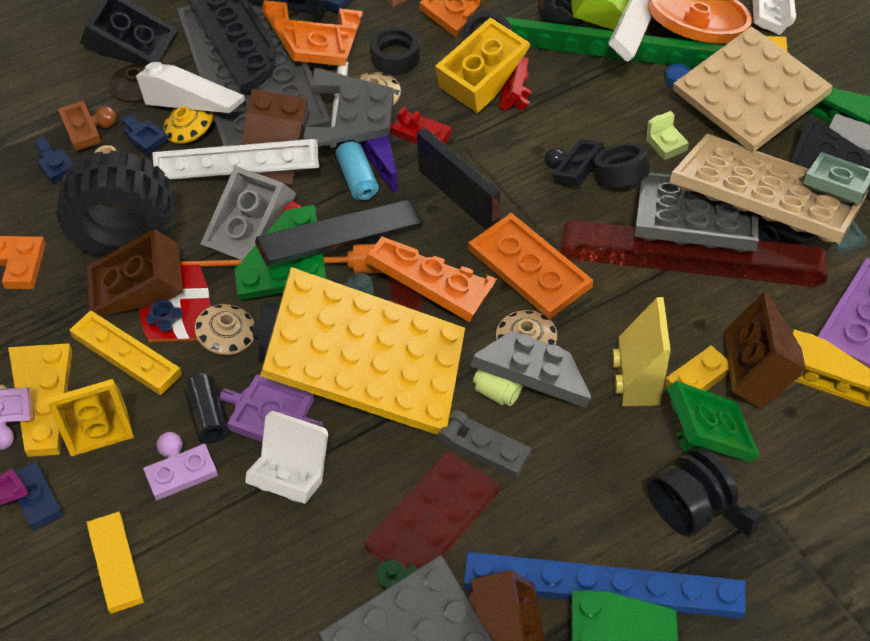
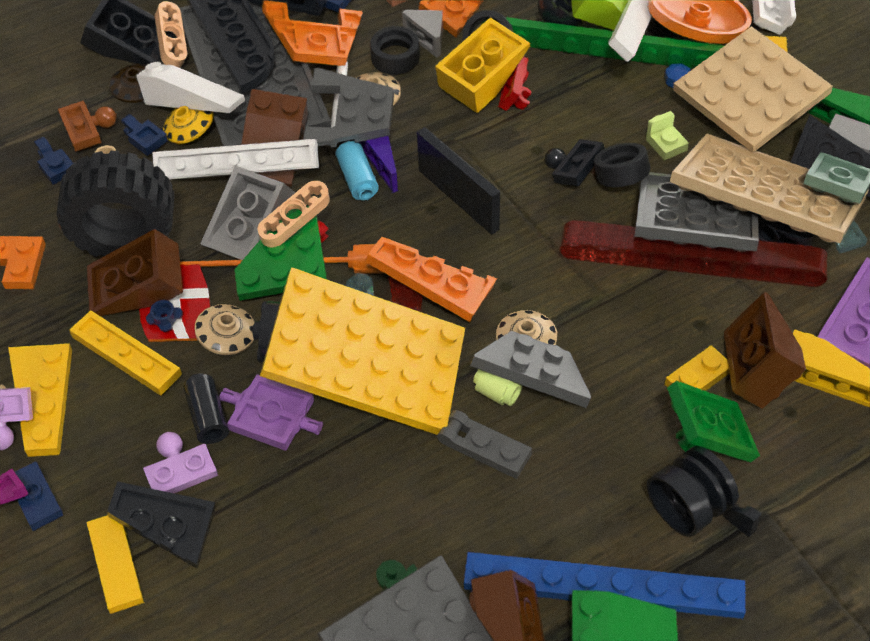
yellow slope [46,379,134,456] -> none
white bracket [245,411,328,504] -> none
black tile [255,199,423,267] -> none
clear red plate [364,450,500,571] -> none
red plate [391,107,452,144] -> none
orange plate [468,213,593,320] -> none
light yellow slope [612,297,670,406] -> none
none -> black wing [107,481,216,569]
none -> light nougat beam [155,1,187,68]
none -> light nougat beam [257,181,330,248]
none -> light grey slope [402,10,443,57]

